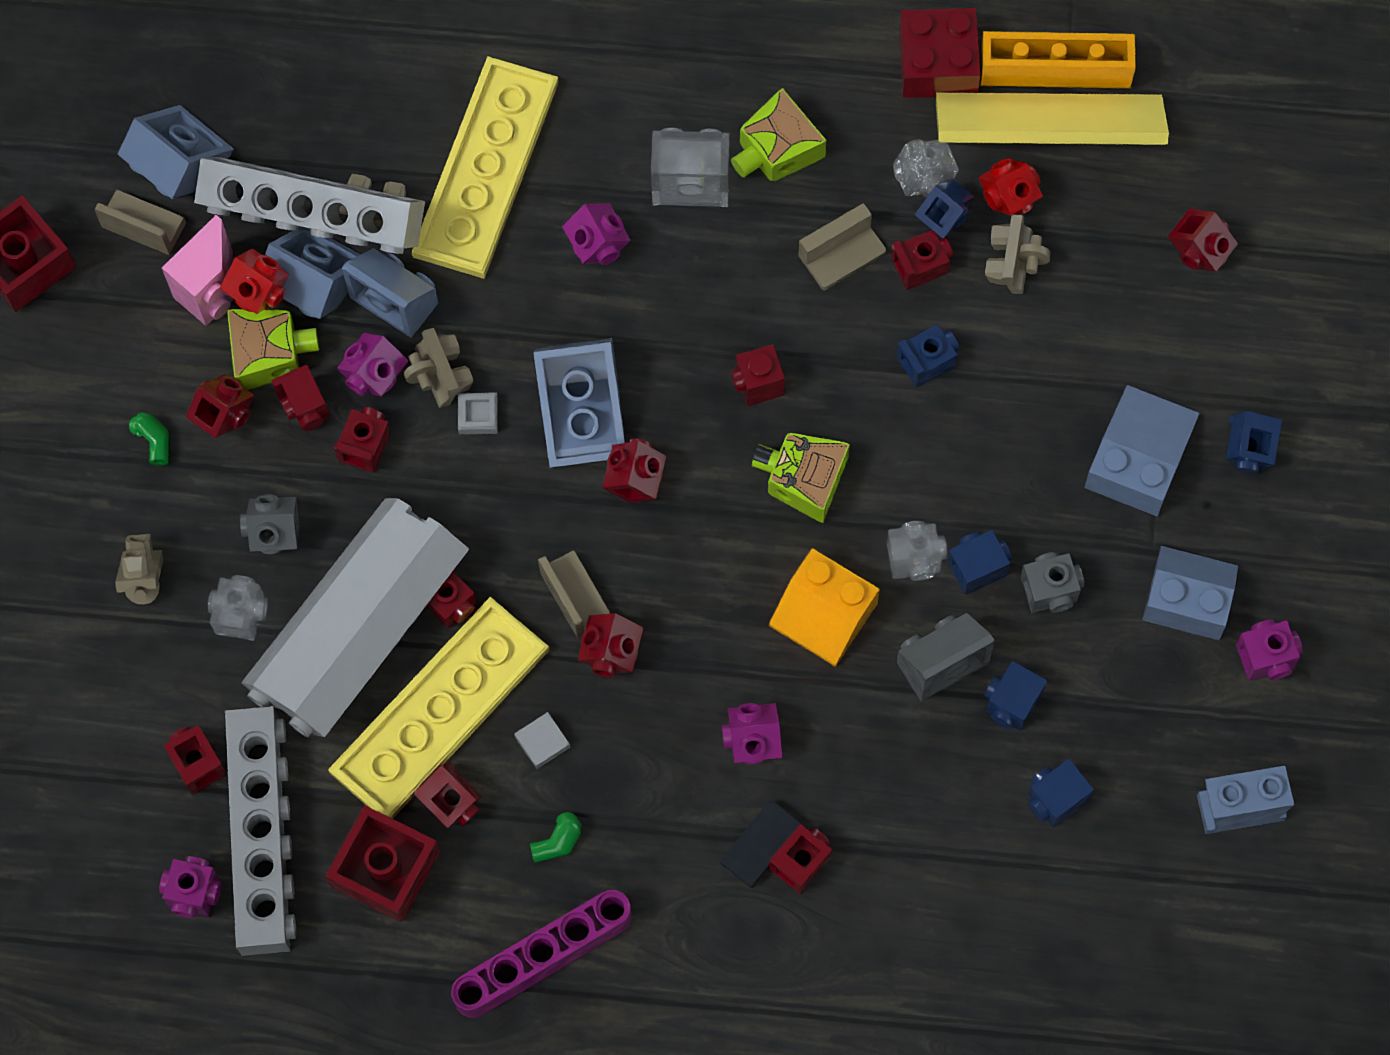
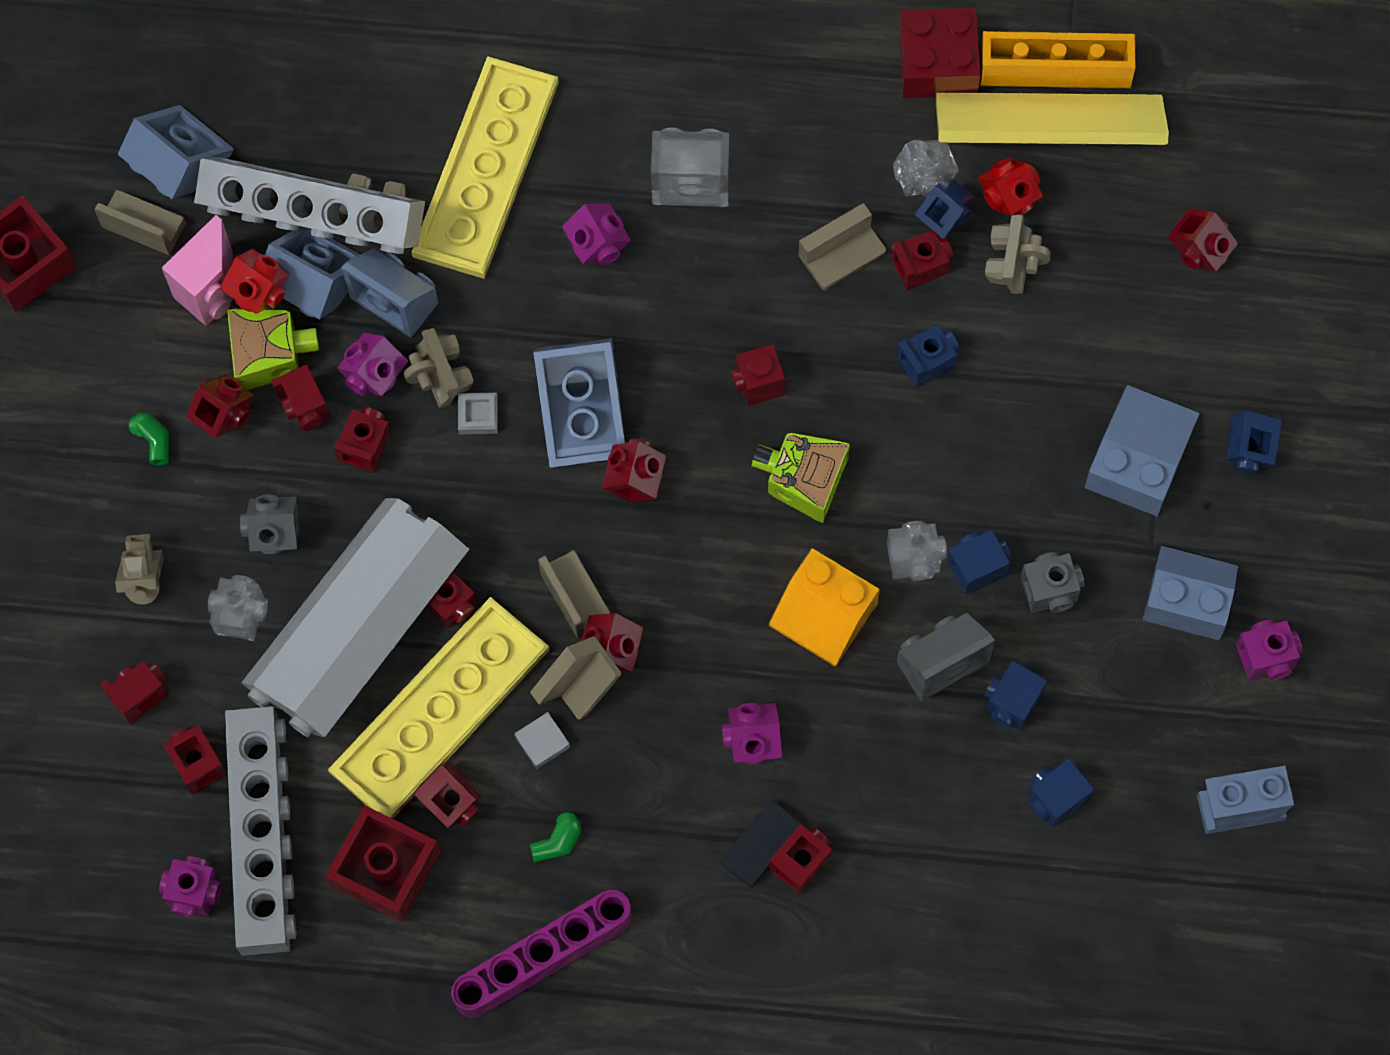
torso [731,88,826,181] -> none
none -> dark red brick [100,661,168,725]
none -> dark tan panel [530,636,621,719]

